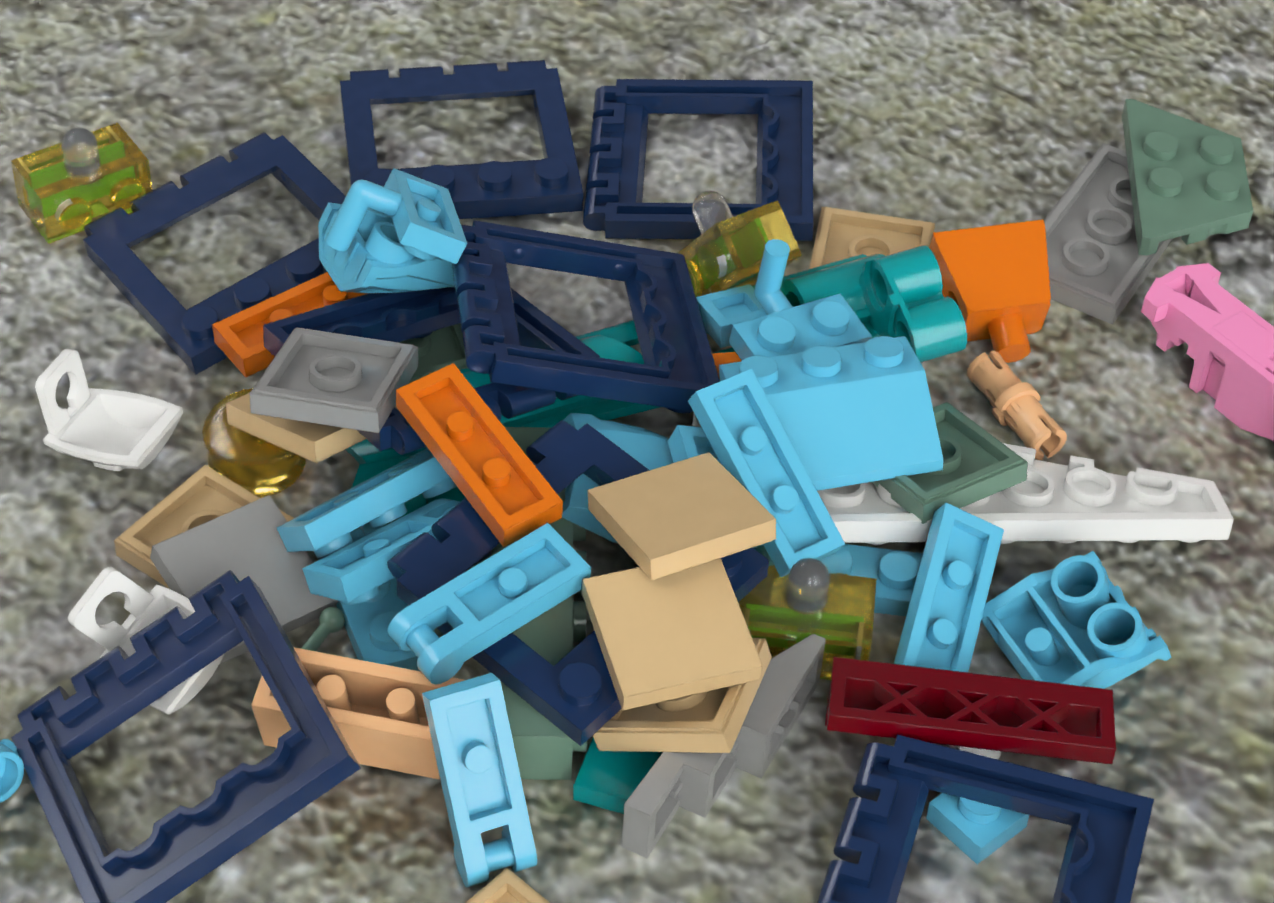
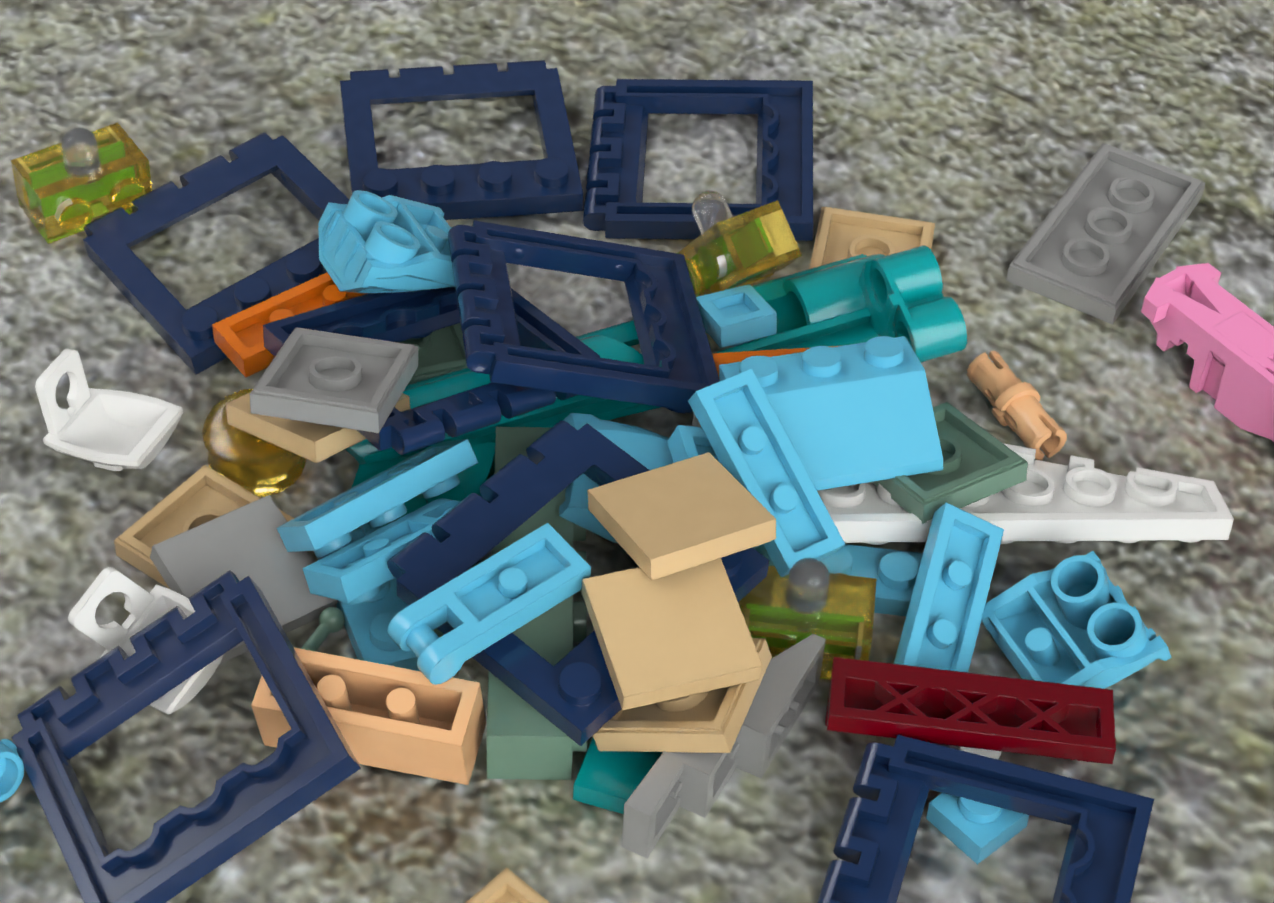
medium azure plate [325,168,468,264] -> none
orange plate [396,363,563,547] -> none
medium azure plate [422,673,537,888] -> none
medium azure plate [729,239,872,361] -> none
orange torso [929,219,1051,363] -> none
sand green wing [1122,99,1253,256] -> none

